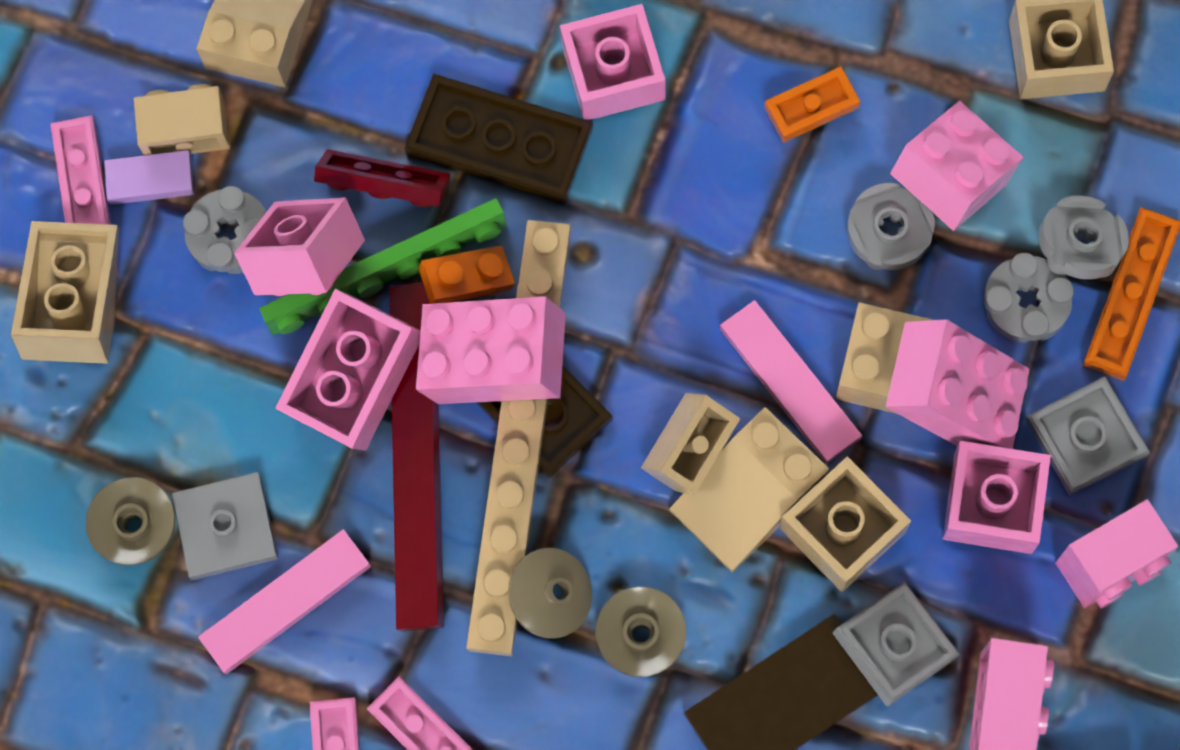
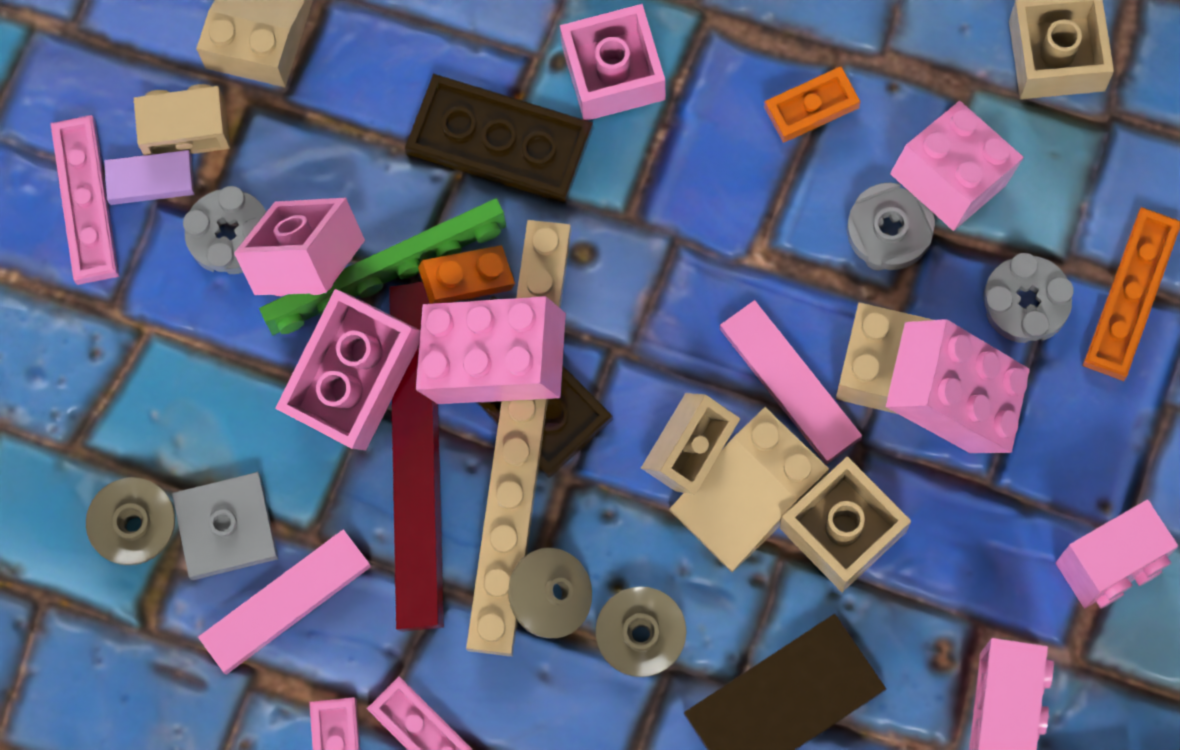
tan slope [11,221,119,364] -> none
dark red plate [314,149,451,207] -> none
light grey plate [833,582,960,707] -> none
bright pink brick [942,441,1051,554] -> none
light grey plate [1025,376,1150,496] -> none
light grey plate [1038,195,1129,279] -> none

